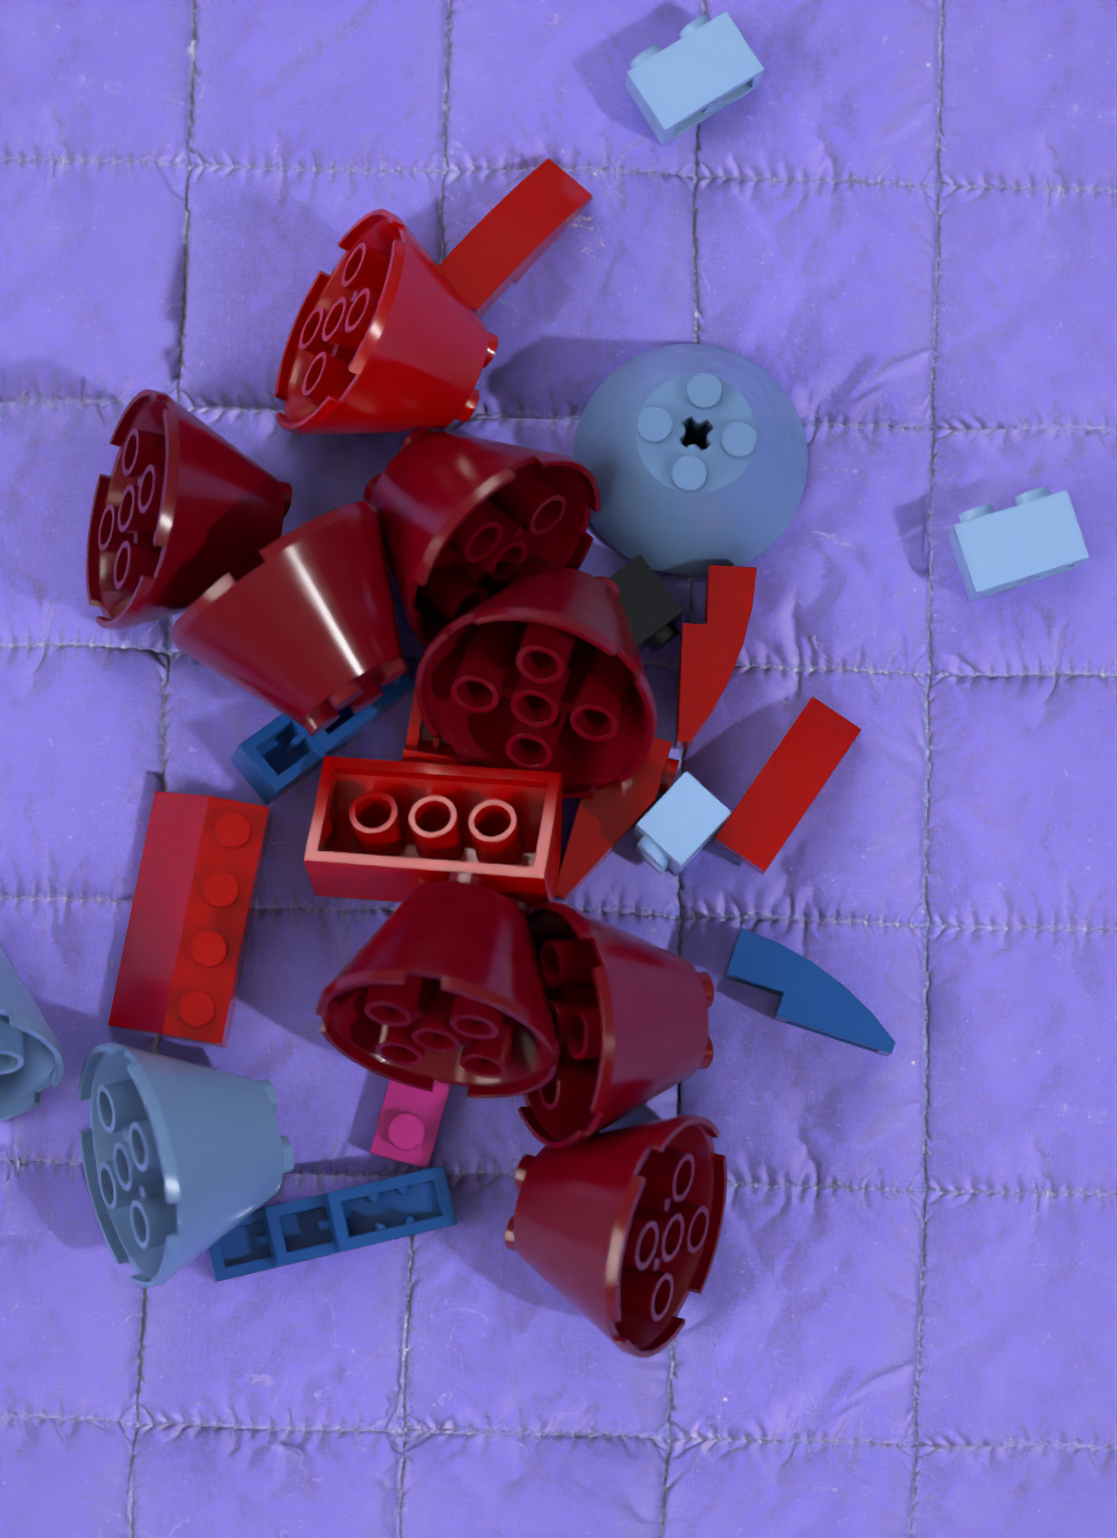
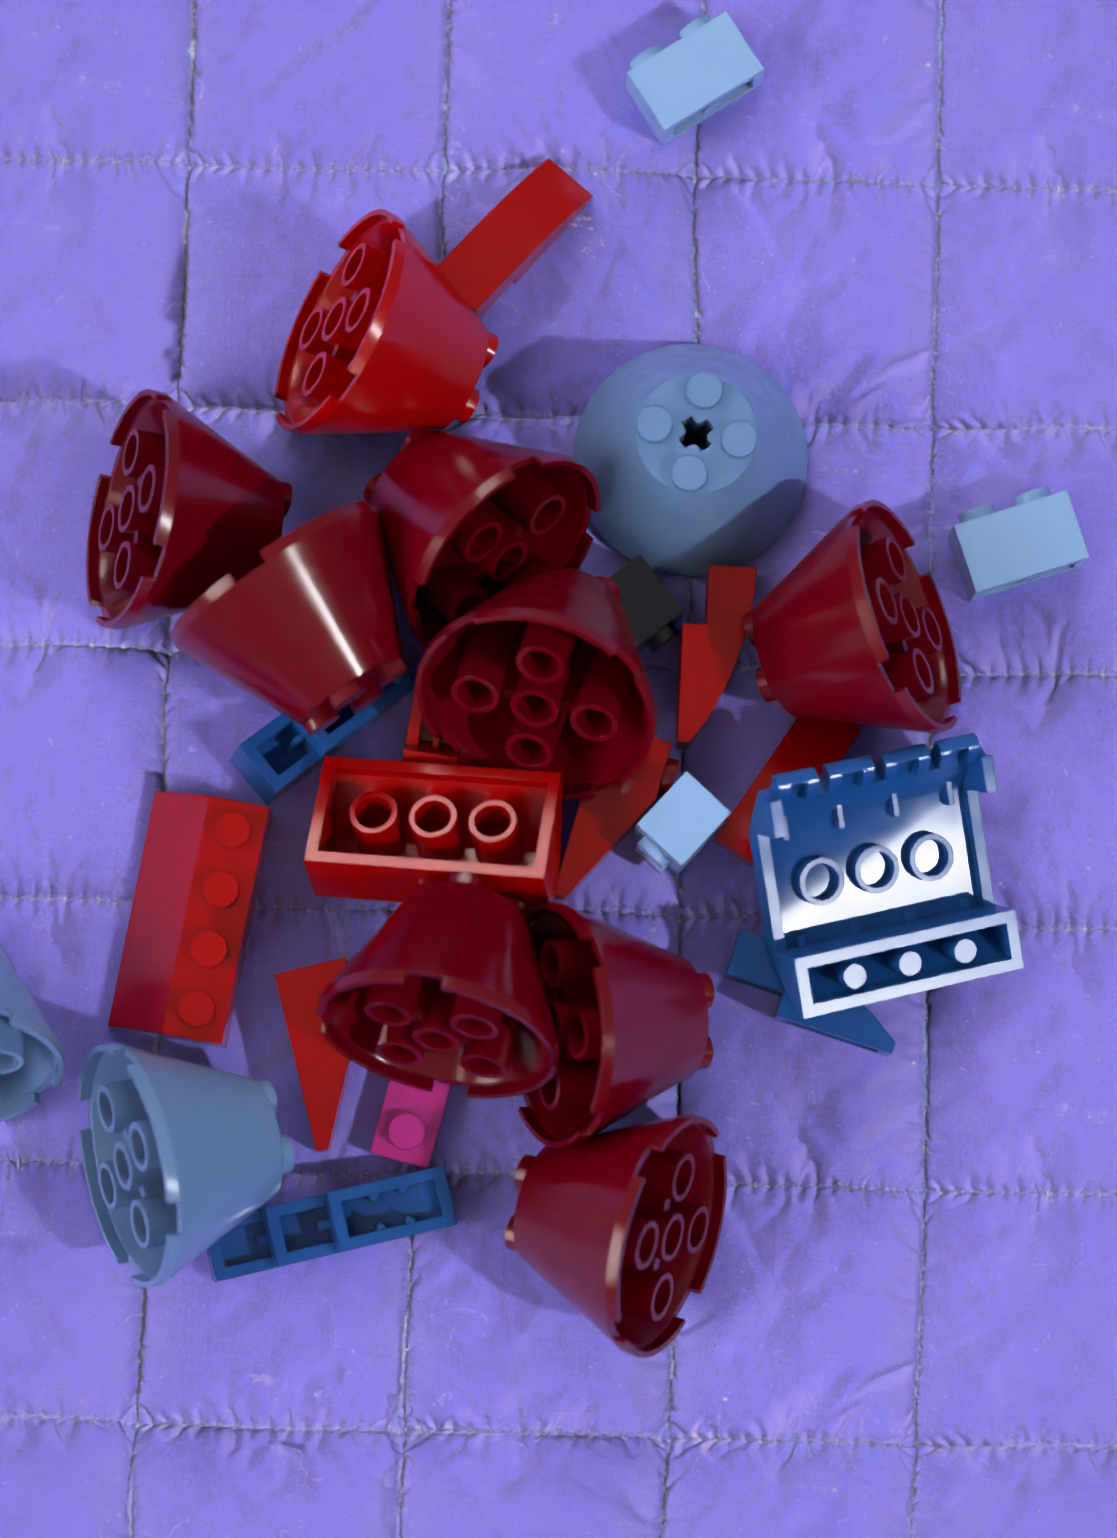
none -> red slope [274,957,352,1153]
none -> dark red cone [743,500,961,734]
none -> blue slope [748,733,1024,1019]

